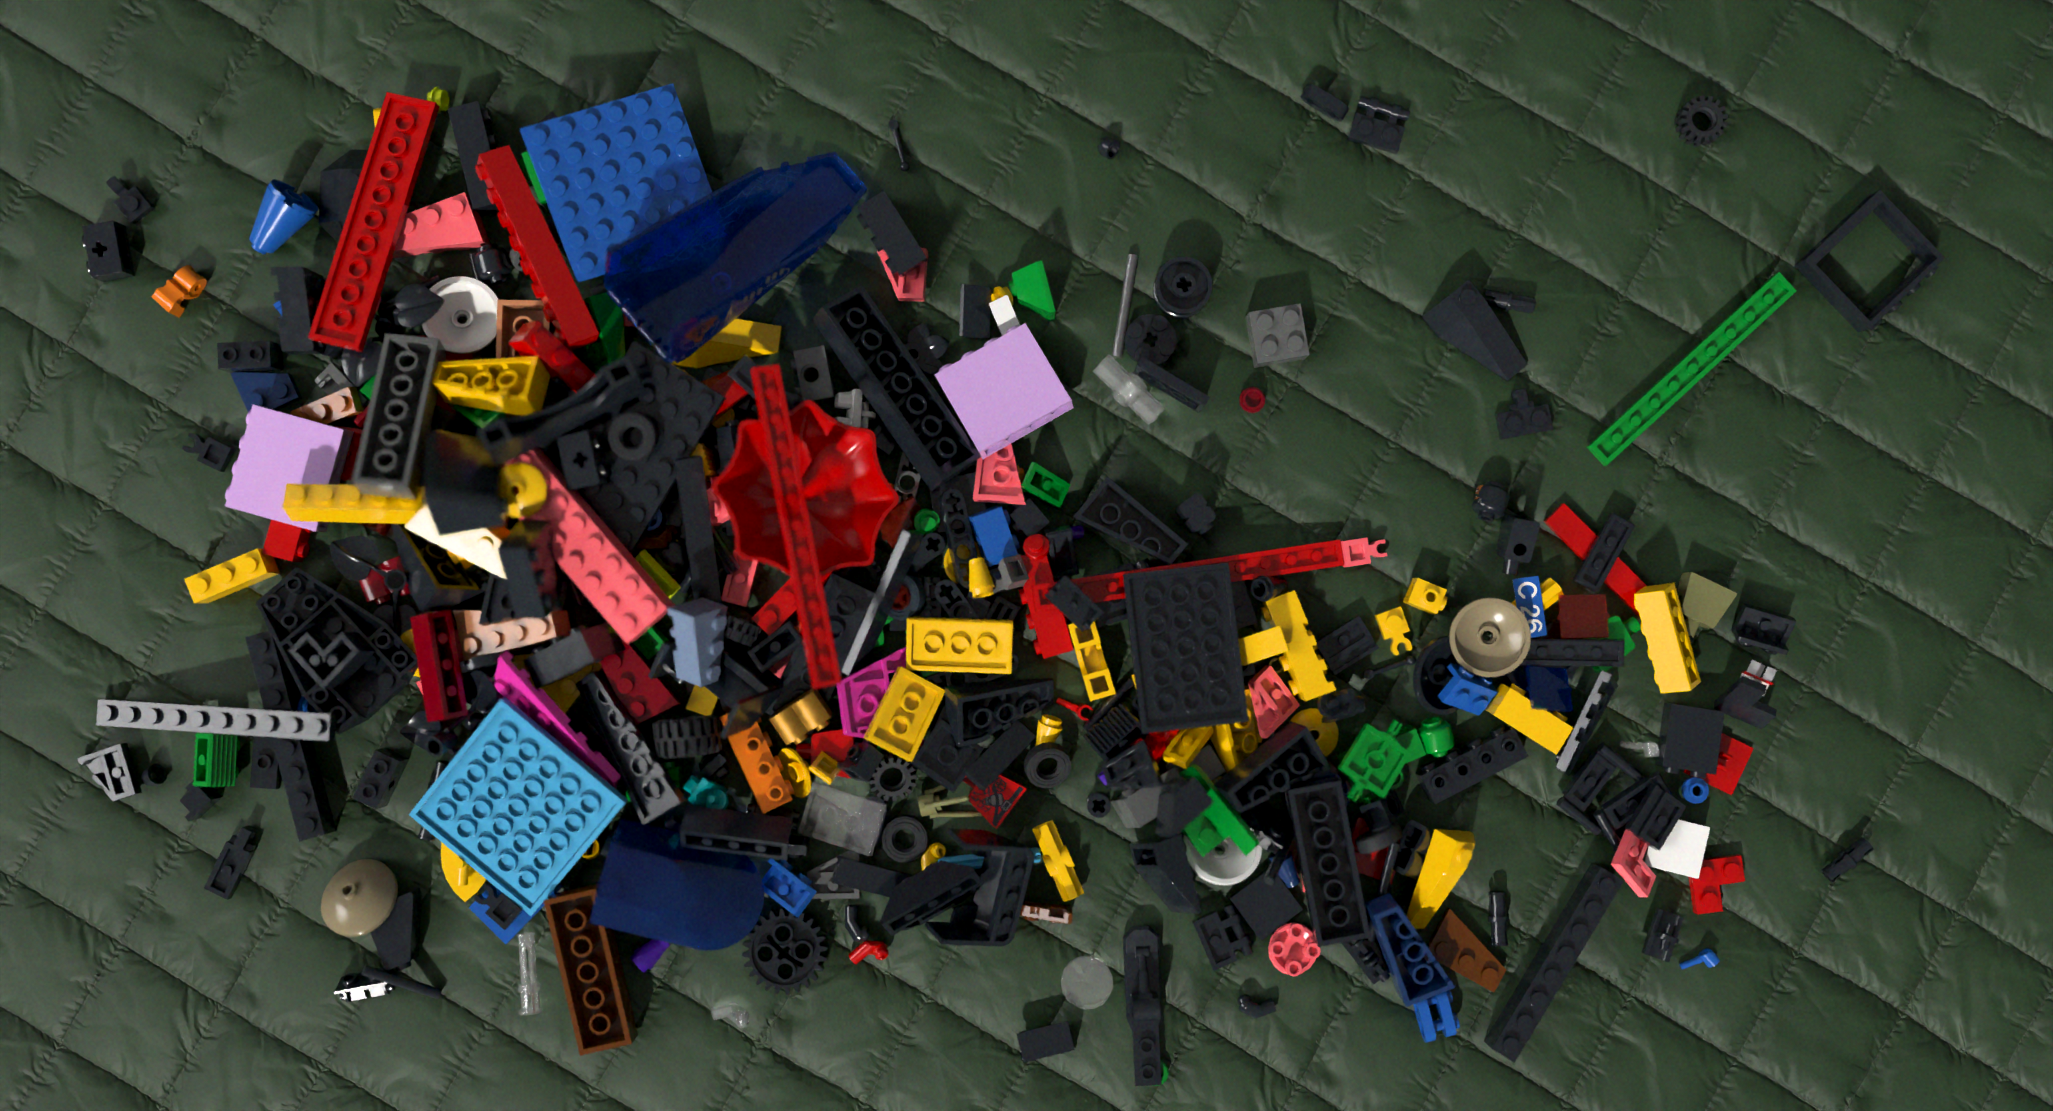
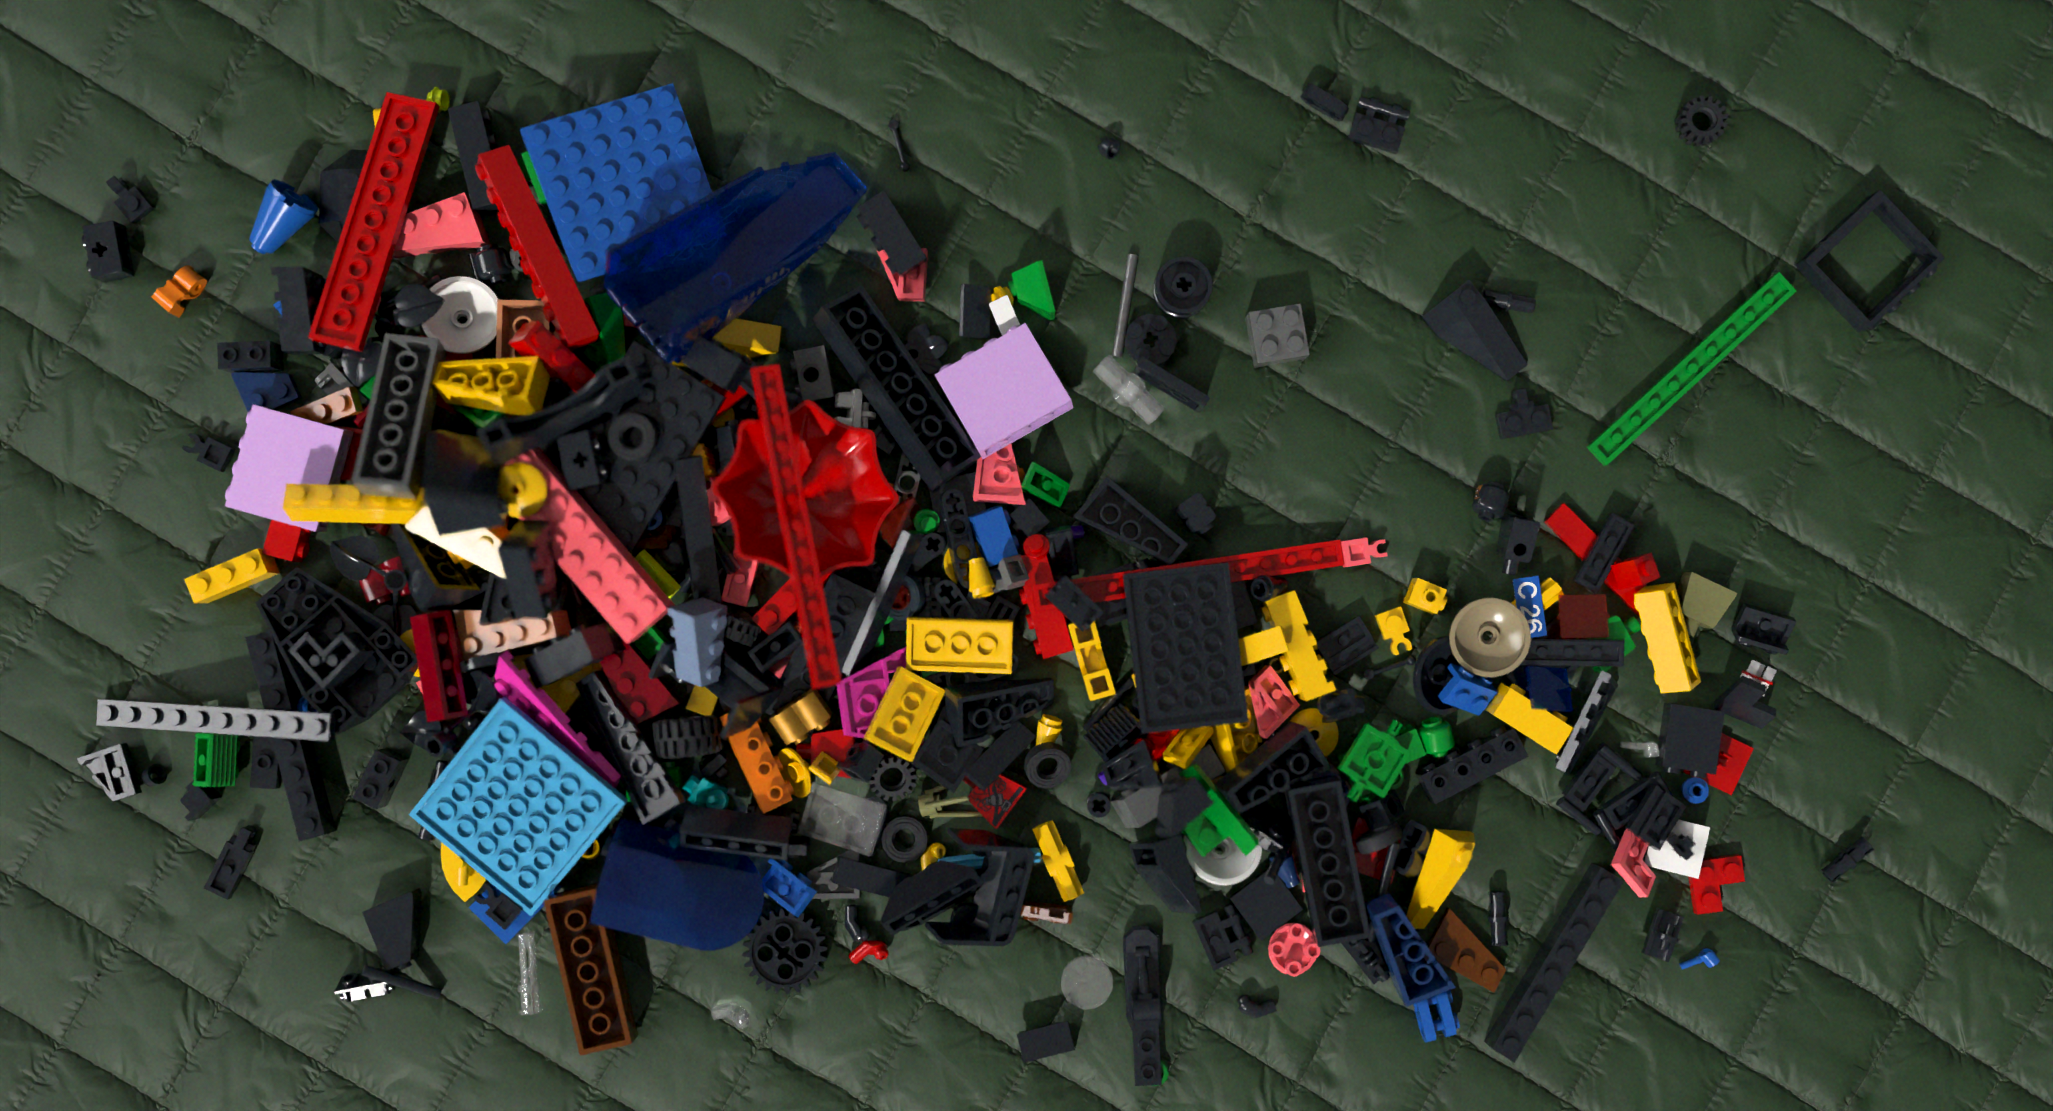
dark tan dish [321,859,398,937] -> none
dark purple cone [630,933,671,972] -> none
red hand [1056,697,1093,721] -> none
dark red plate [1239,387,1265,413] -> none
none -> black brick [682,335,751,394]
none -> red brick [1611,552,1660,590]
none -> black plate [1666,832,1696,861]

